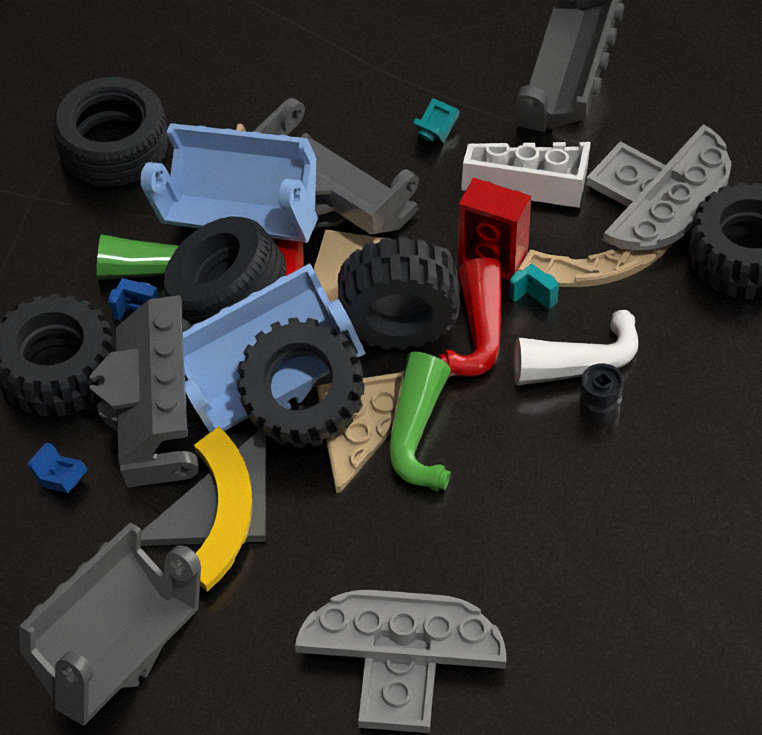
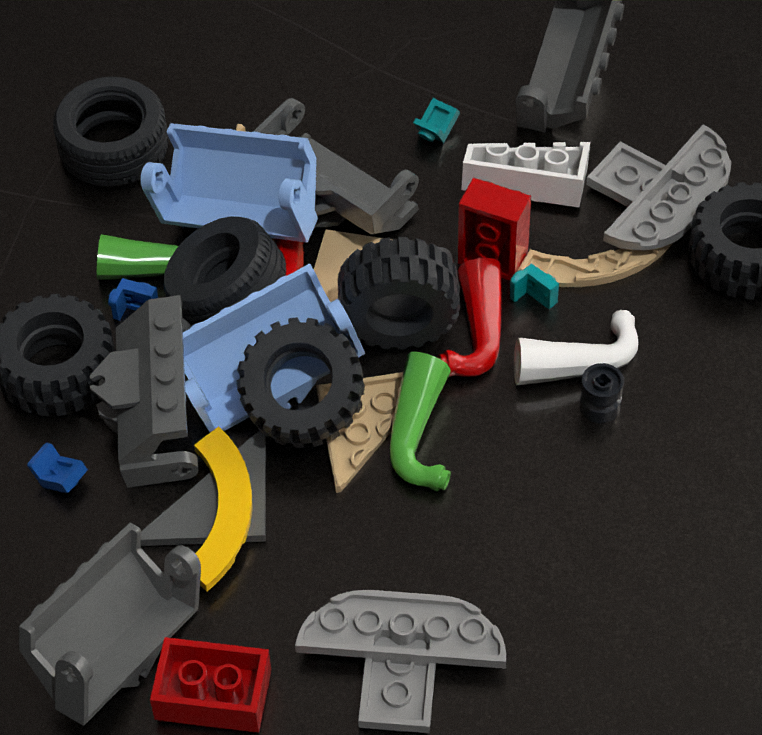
none -> red brick [150,637,271,733]

